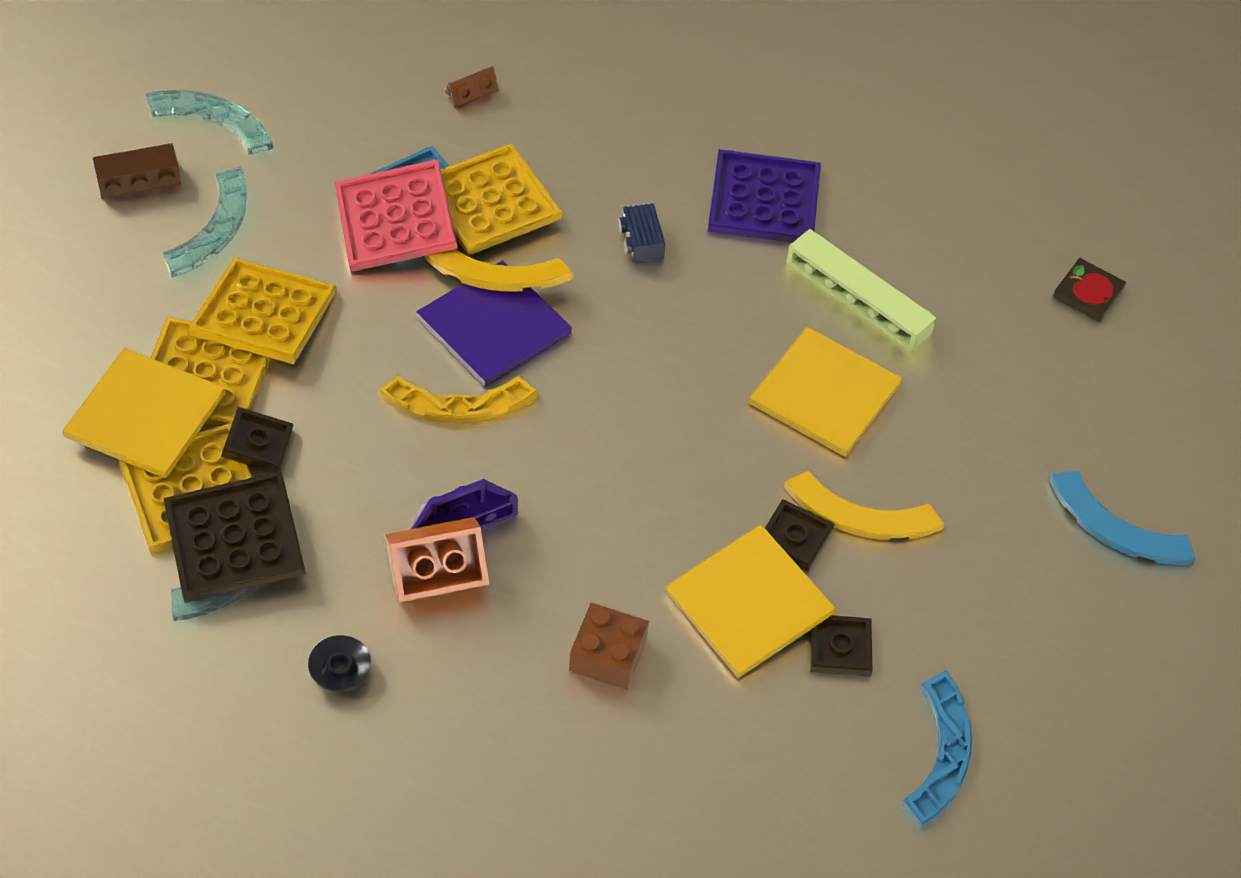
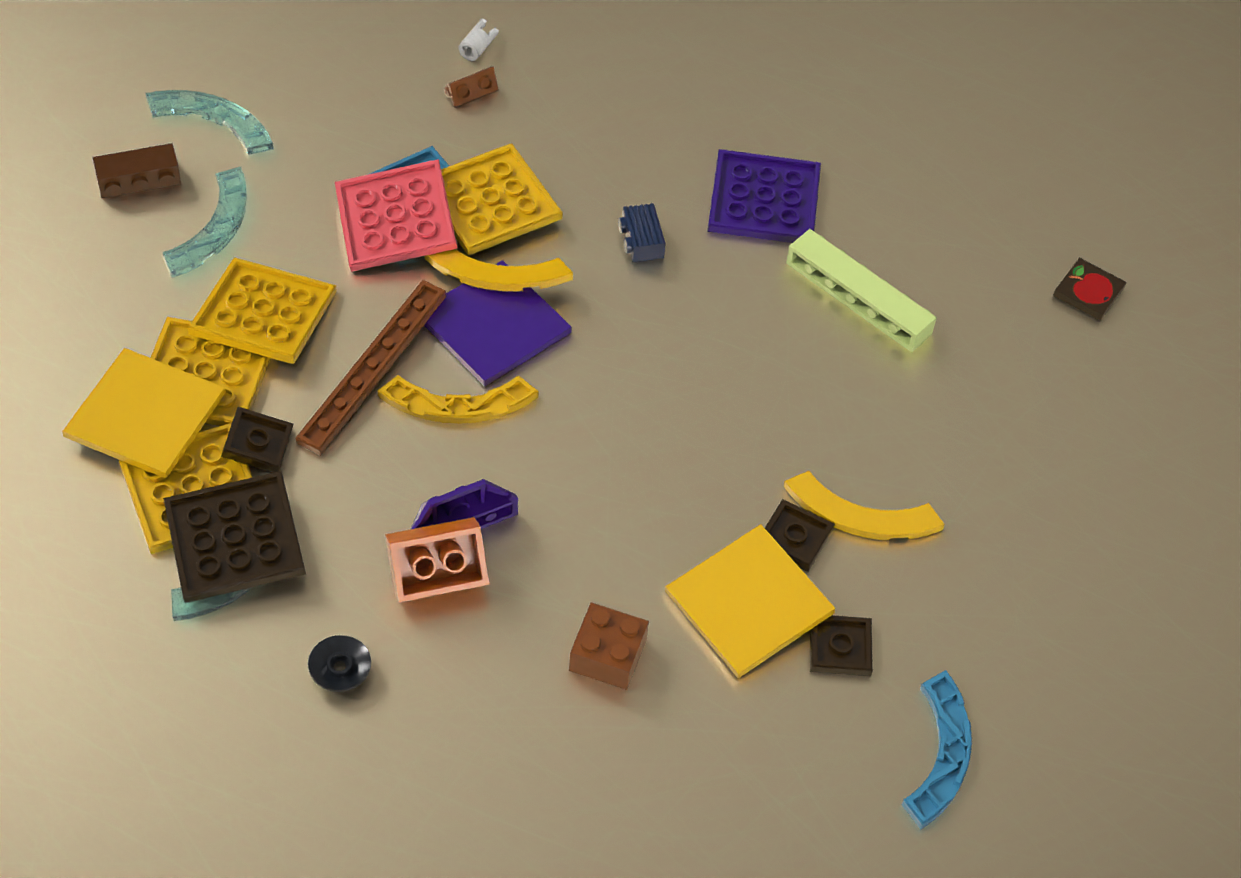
yellow tile [749,327,902,458] -> none
dark azure tile [1049,471,1195,565] -> none
none -> dark orange tile [295,280,447,456]
none -> white hinge [458,18,499,61]

